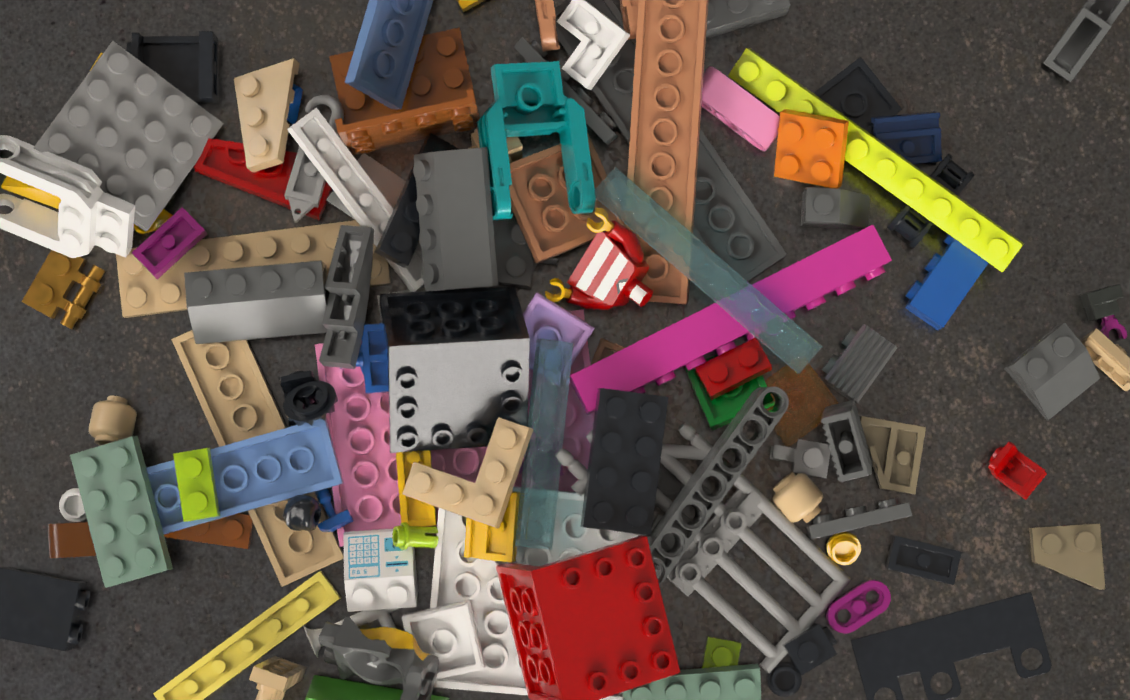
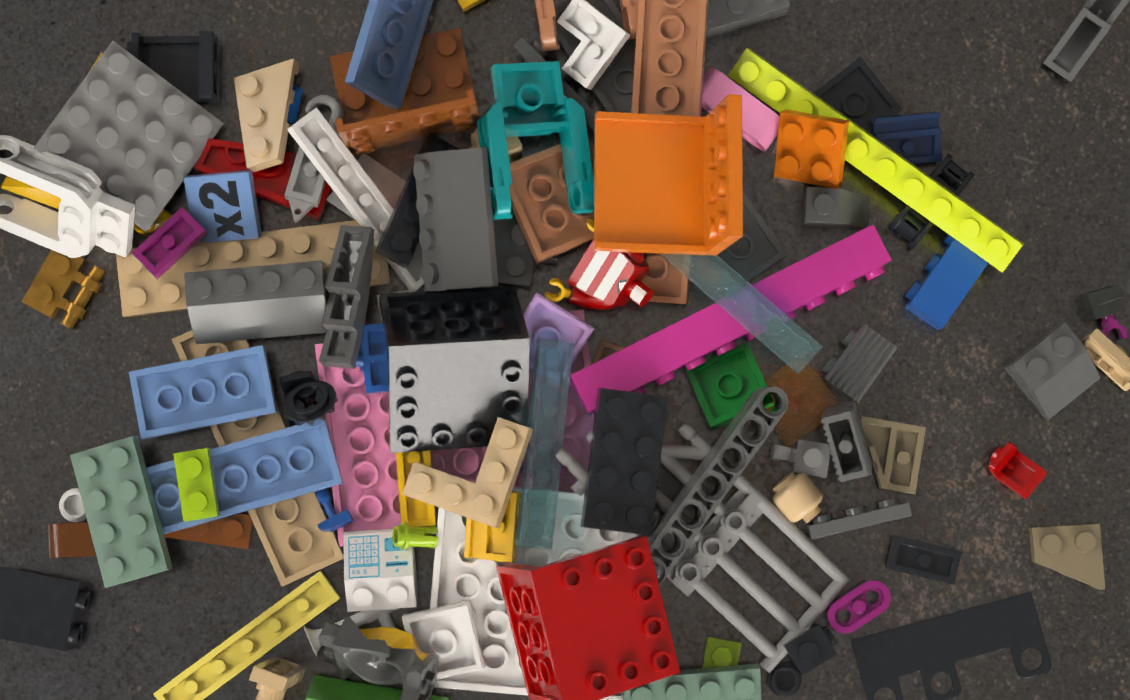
tan head [89,396,137,446] -> none
black piece [283,495,321,531] -> none
red plate [695,337,772,400] -> none
yellow plate [826,532,861,565] -> none
none -> medium blue plate [129,345,278,439]
none -> medium blue tile [184,170,262,243]
none -> orange bracket [594,94,743,256]

